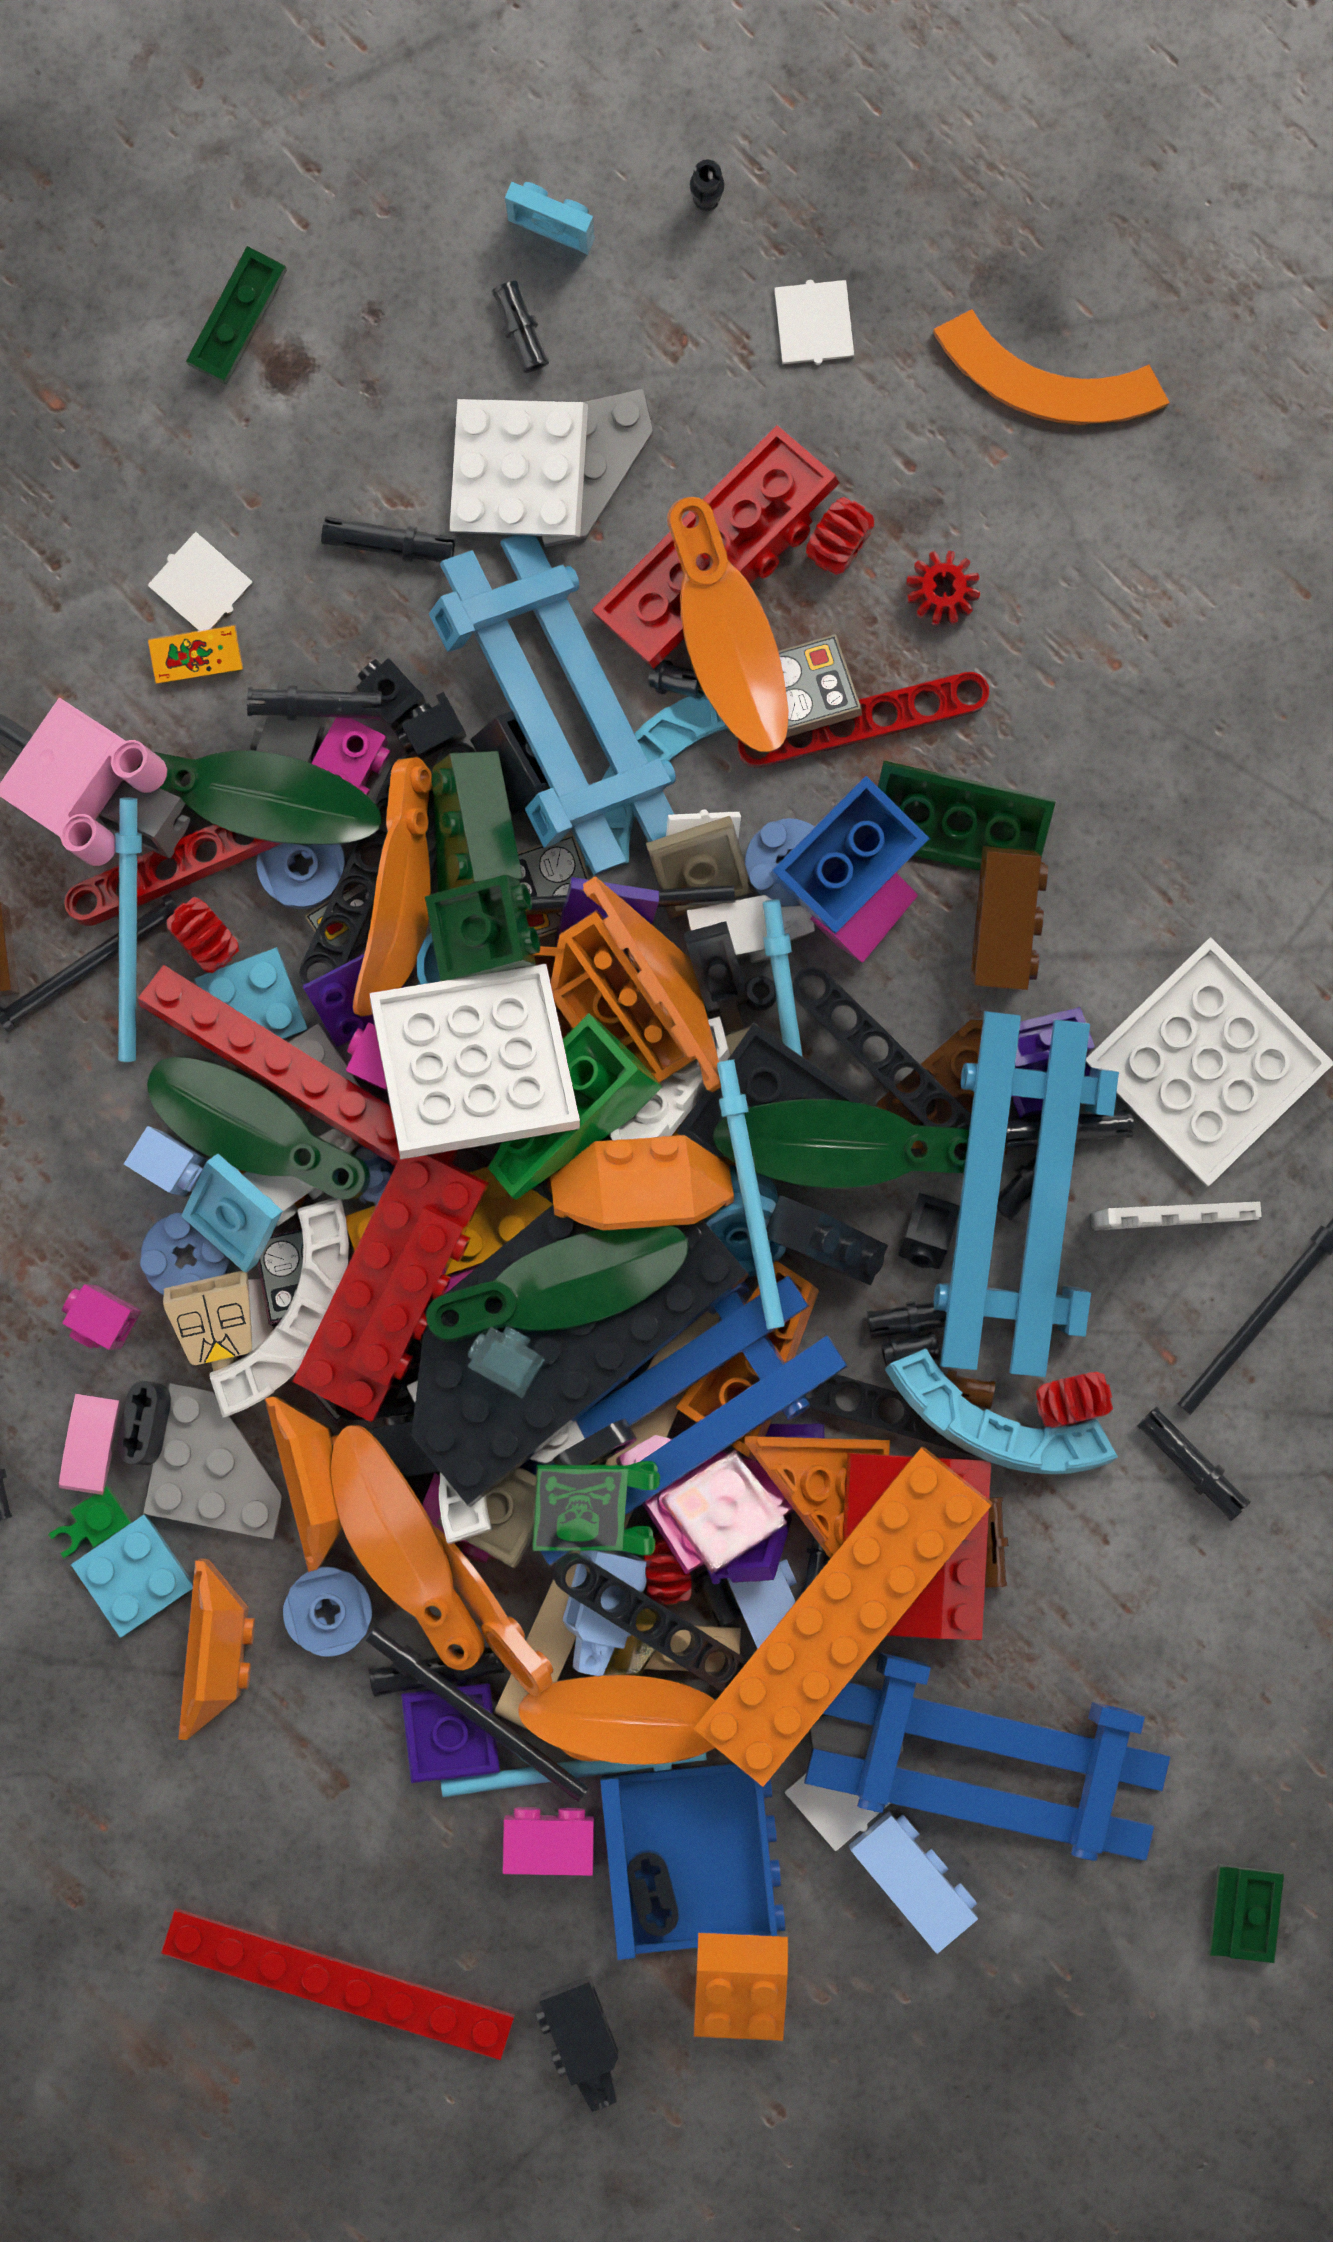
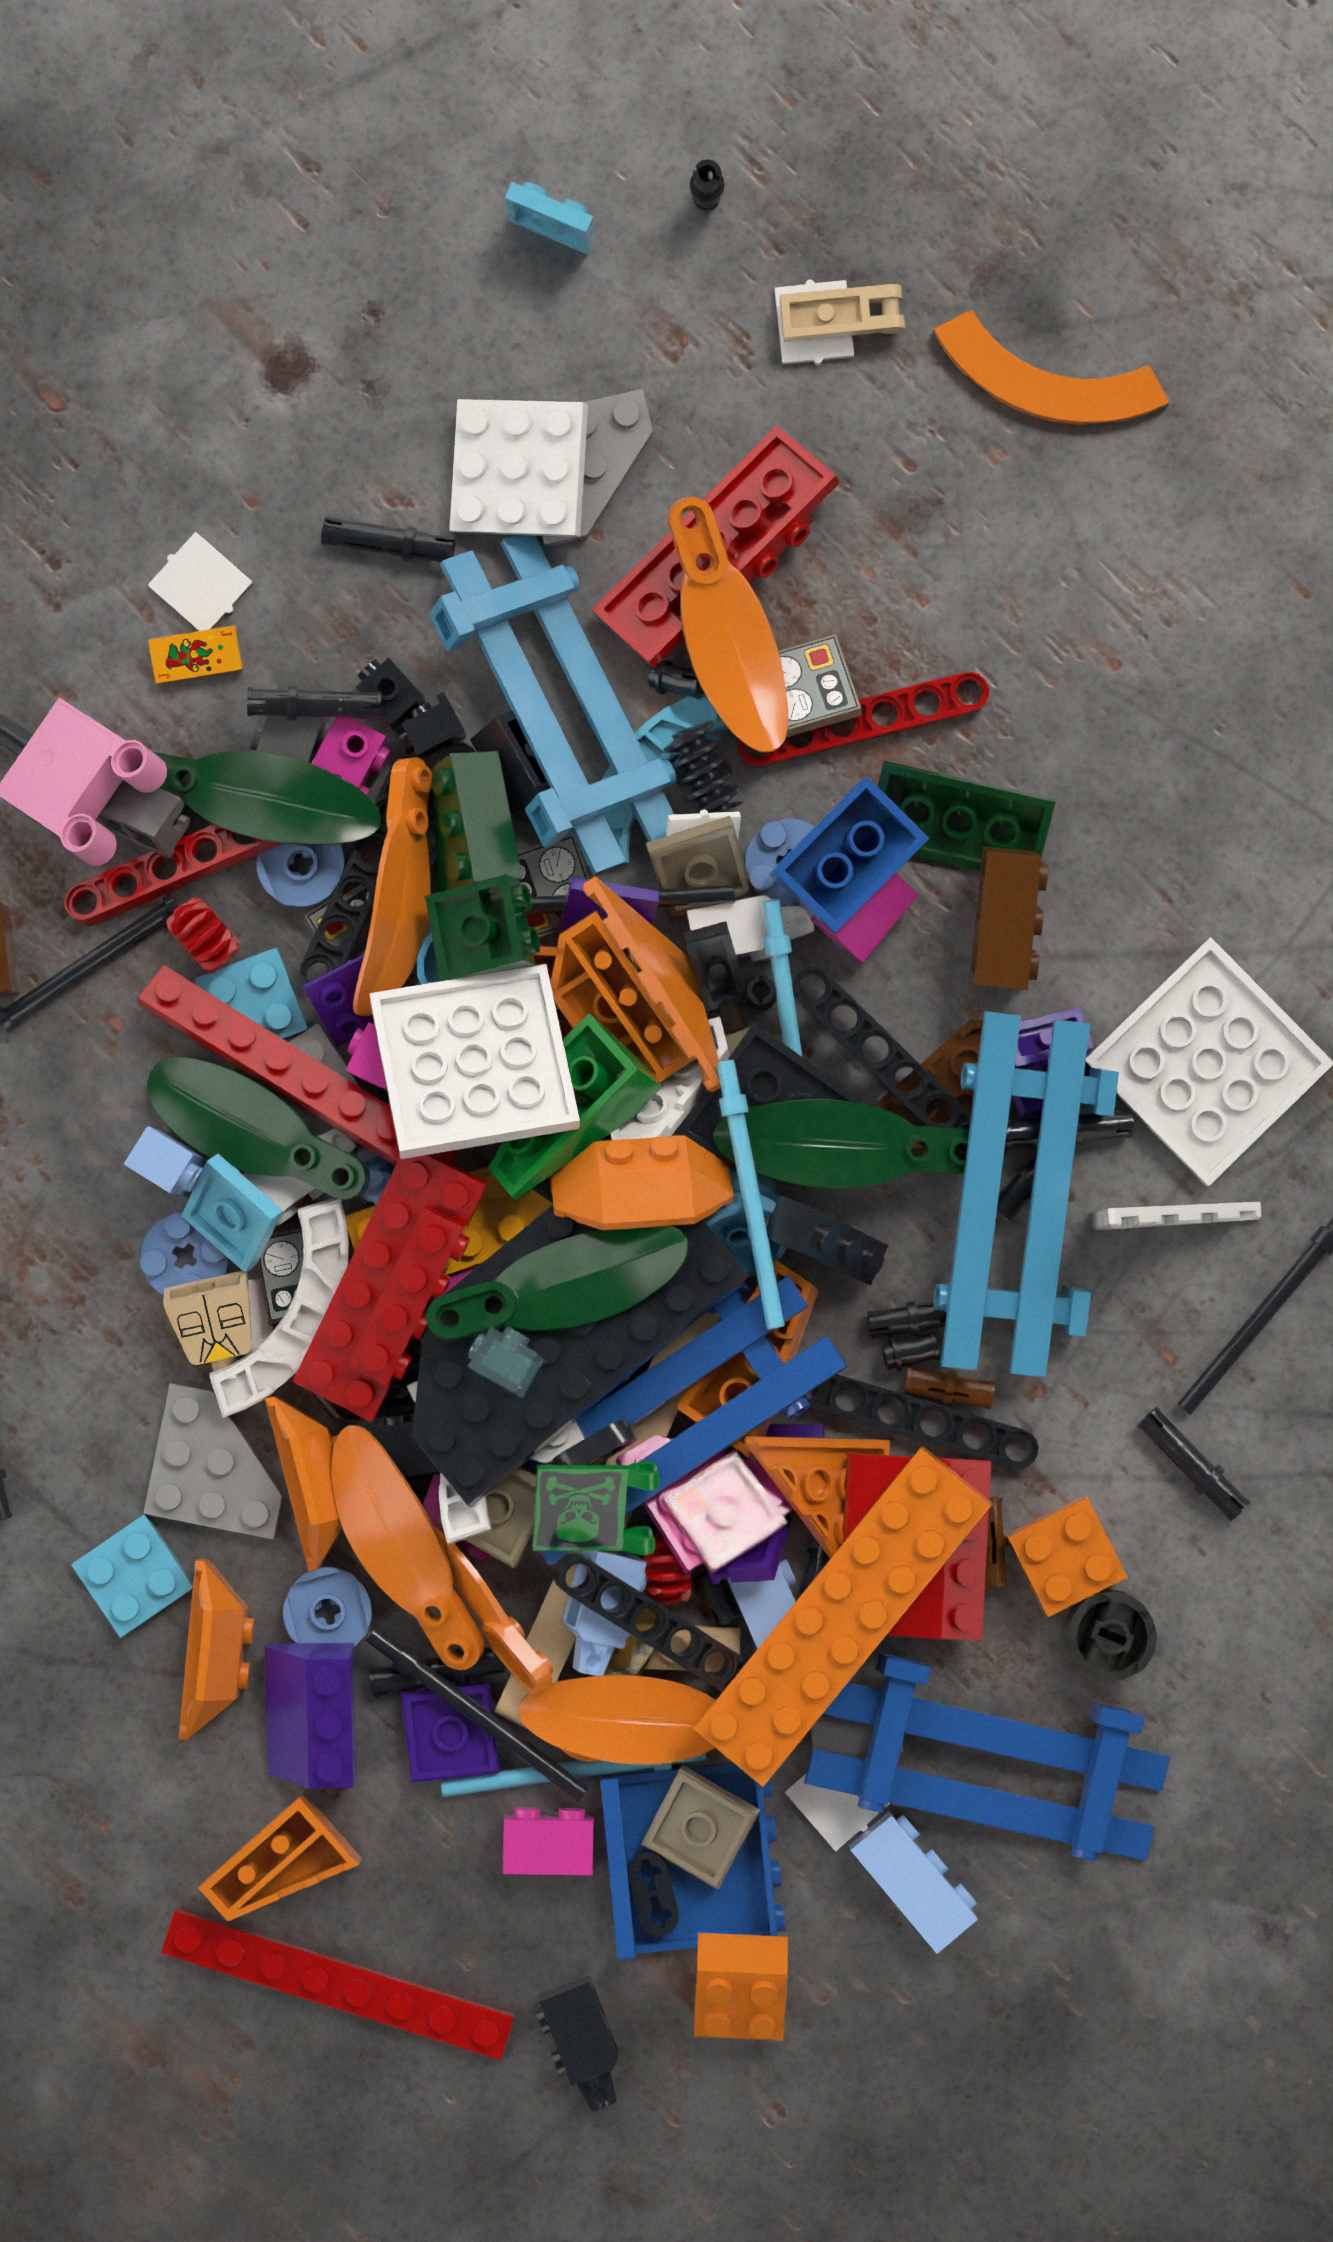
green plate [48,1486,133,1558] -> none
bright pink slope [59,1394,120,1495] -> none
dark pink brick [62,1284,142,1350] -> none
medium azure bar [115,797,142,1062] -> none
black beam [117,1381,171,1466] -> none
dark green plate [186,246,287,385] -> none
black pin [492,281,549,373] -> none
red gear [806,497,874,575] -> none
medium azure tile [885,1349,1118,1474] -> none
black bracket [898,1192,960,1269] -> none
red gear [906,551,980,626] -> none
red gear [1036,1371,1113,1428] -> none
dark green plate [1208,1864,1284,1963] -> none
none -> orange wedge [198,1792,362,1922]
none -> dark purple slope [264,1643,357,1788]
none -> dark tan tile [641,1766,761,1889]
none -> black piece [664,720,744,814]
none -> tan plate [779,284,906,342]
none -> orange brick [1004,1495,1128,1617]
none -> pearl dark grey brick [1063,1588,1158,1682]

